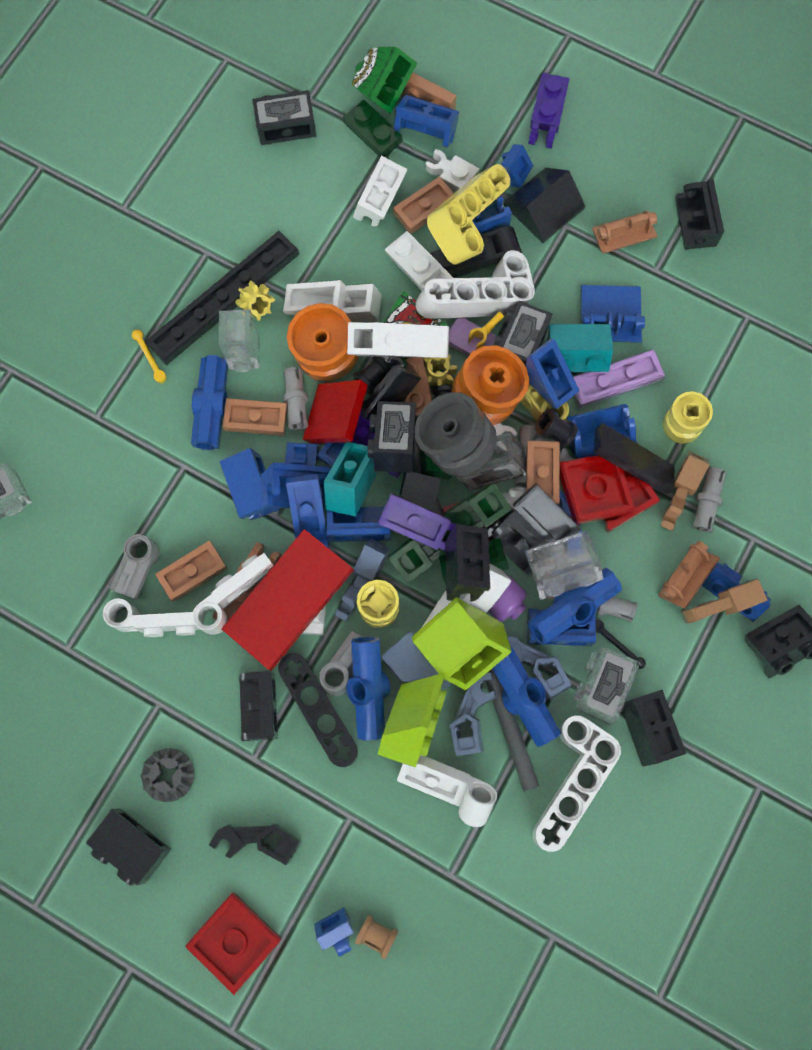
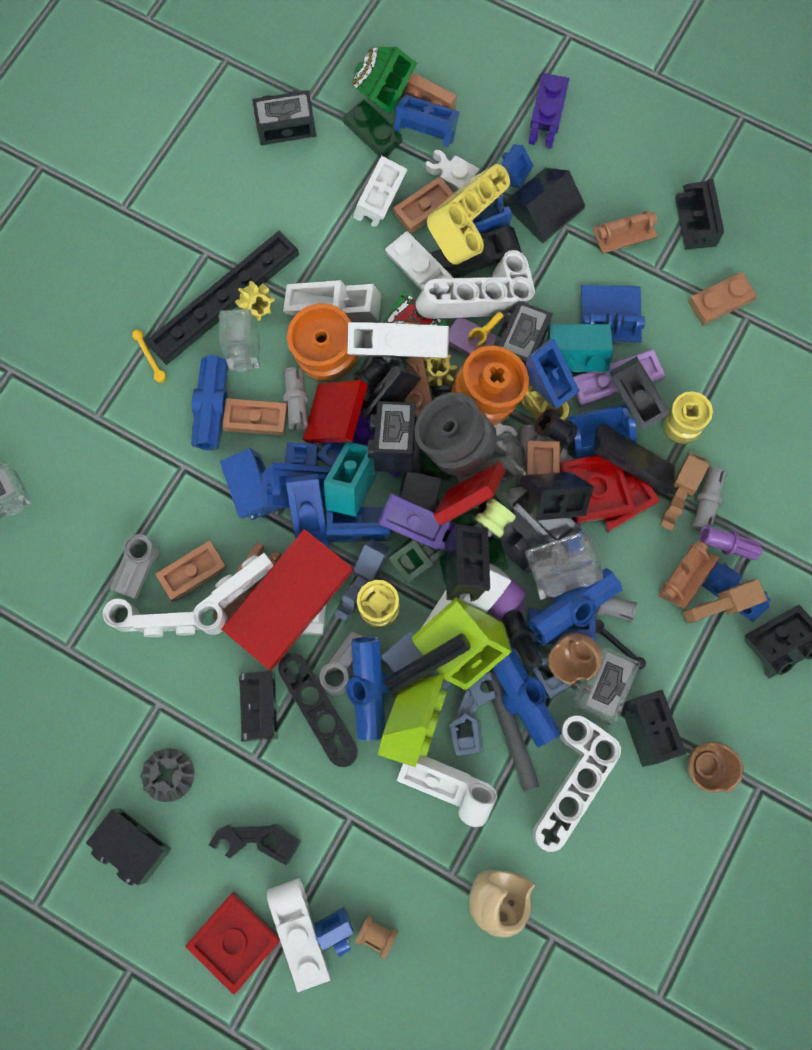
none -> white plate [266,878,331,992]
none -> black axle [384,634,471,694]
none -> red tile [433,460,506,525]
none -> tan piece [469,870,535,938]
none -> yellowish green wheel [474,498,516,538]
none -> black axle [502,610,542,670]
none -> black hinge [518,472,594,521]
none -> medium nougat hair [548,632,603,685]
none -> black brick [610,356,670,430]
none -> medium nougat hair [686,741,744,793]
none -> nougat plate [688,272,758,326]
none -> medium lavender axle [699,525,763,560]

